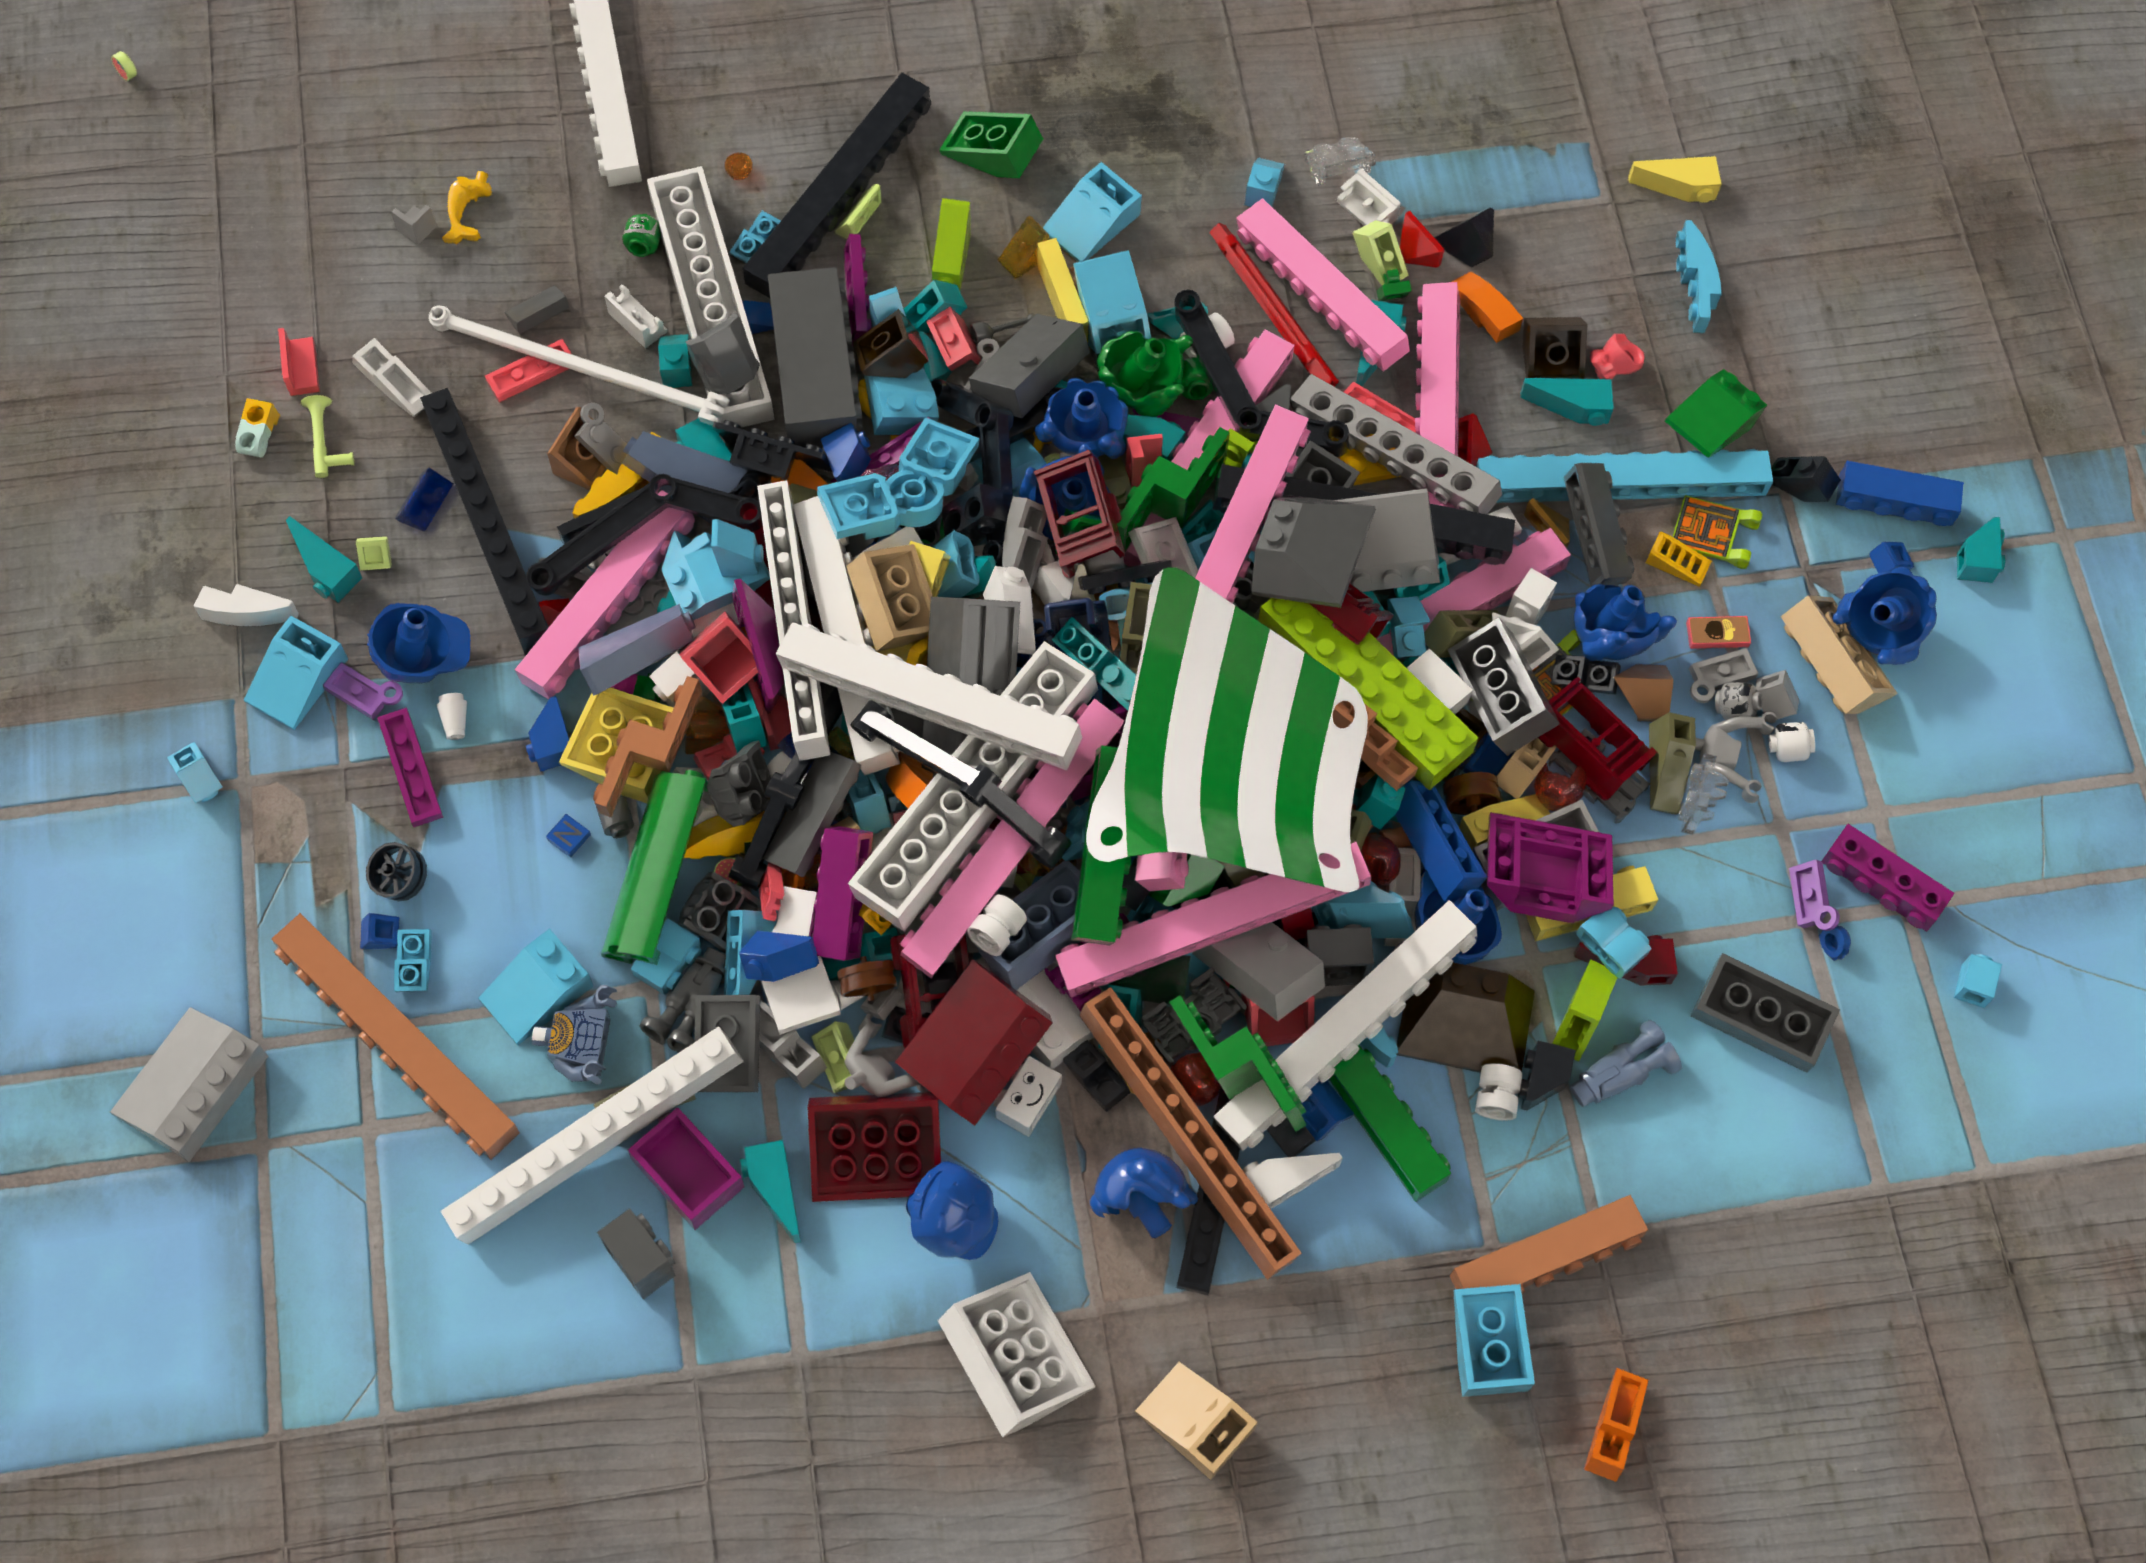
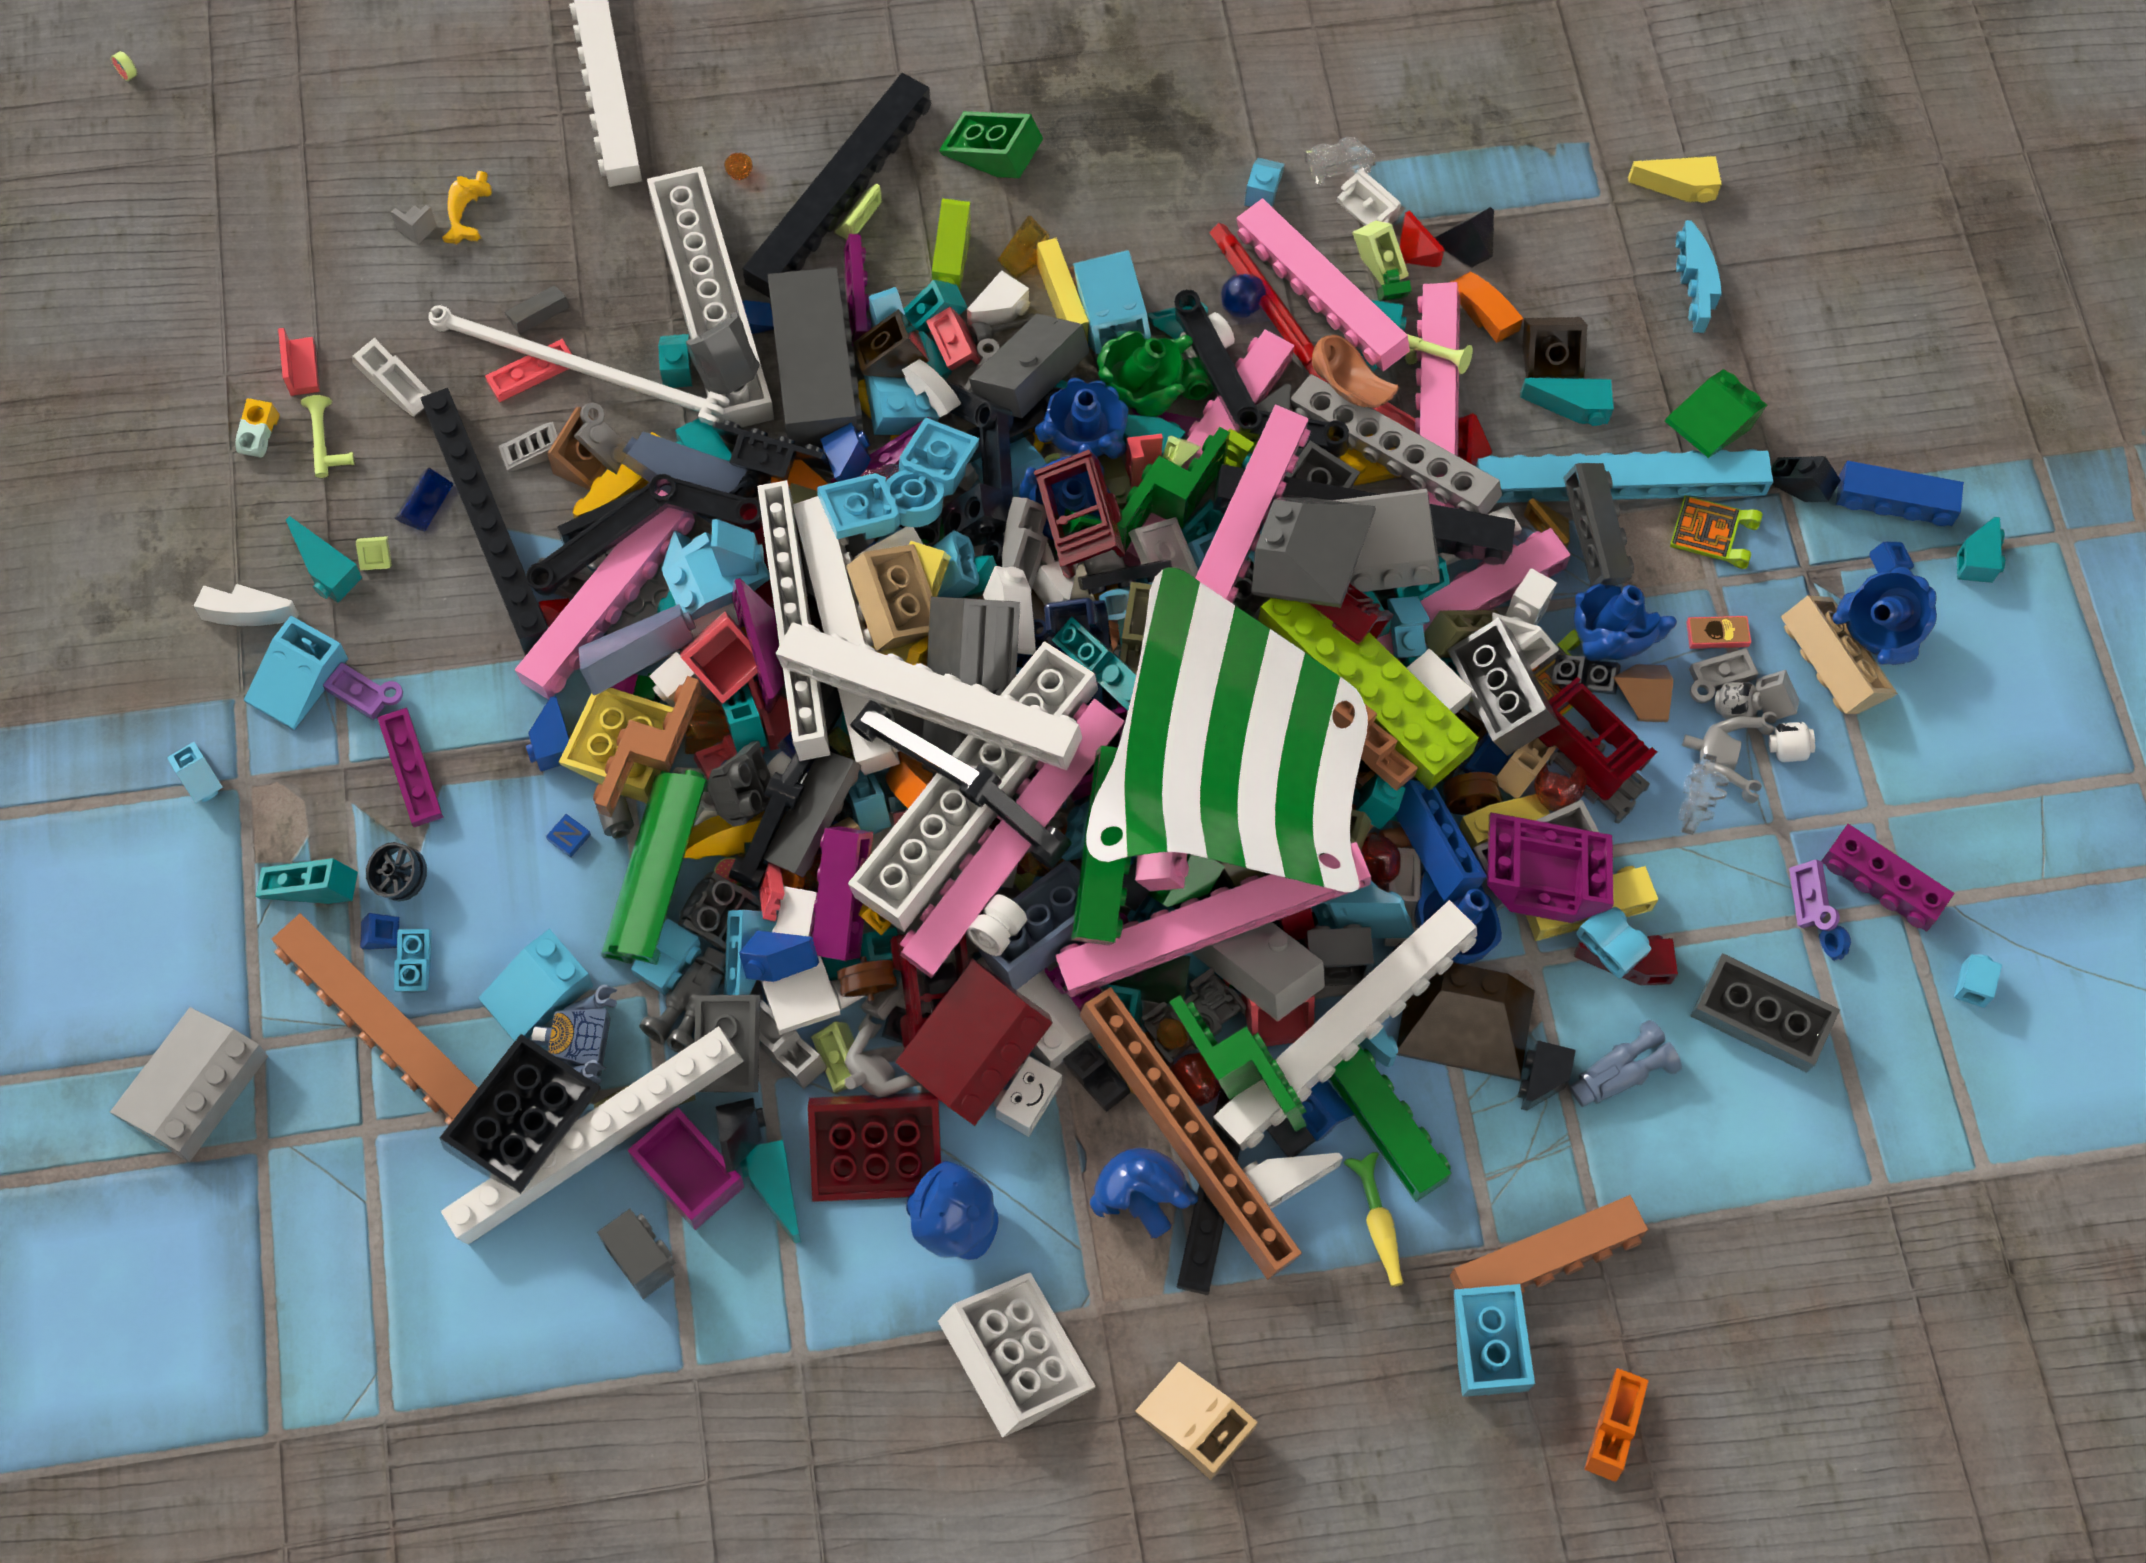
blue piece [367,603,471,684] -> none
white cone [436,693,467,740] -> none
white hinge [604,285,667,349] -> none
green head [622,214,662,257] -> none
medium azure slope [729,210,781,263] -> none
medium azure slope [1042,162,1142,262] -> none
white wheel [1475,1064,1523,1121] -> none
lime slope [1552,959,1617,1062] -> none
coral hair [1590,333,1644,380] -> none
yellow slope [1646,531,1712,587] -> none
olive slope [1649,712,1696,815] -> none
none -> teal slope [255,858,358,904]
none -> black slope [439,1034,601,1194]
none -> light grey slope [498,421,558,473]
none -> black slope [715,1098,766,1173]
none -> white slope [902,359,961,417]
none -> white slope [967,271,1030,326]
none -> clear orange plate [1157,1018,1188,1049]
none -> yellowish green slope [1162,435,1201,467]
none -> clear blue hair [1221,274,1266,318]
none -> nougat hair [1312,335,1399,408]
none -> light yellow piece [1344,1152,1404,1287]
none -> yellowish green piece [1405,334,1473,374]

